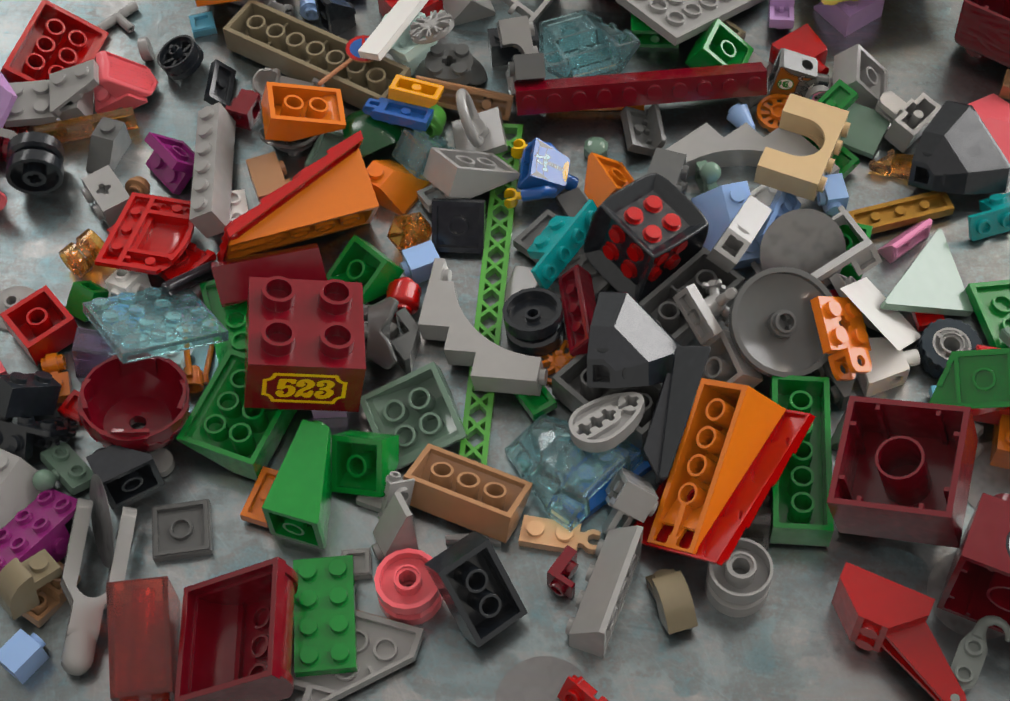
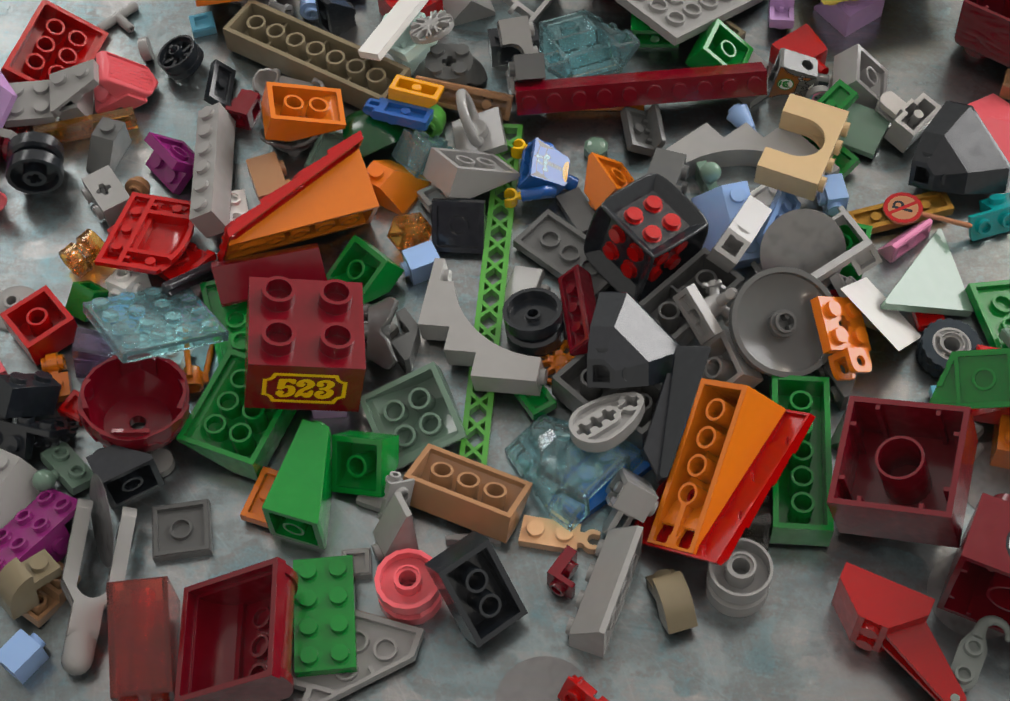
piece [317,35,374,86] -> none
red head [386,277,422,317] -> none
teal bracket [527,199,597,289] -> none
orange wheel [756,94,789,132] -> none
white torso [857,337,920,397] -> none
clear orange slope [869,149,914,180] -> none
none -> piece [883,192,972,228]

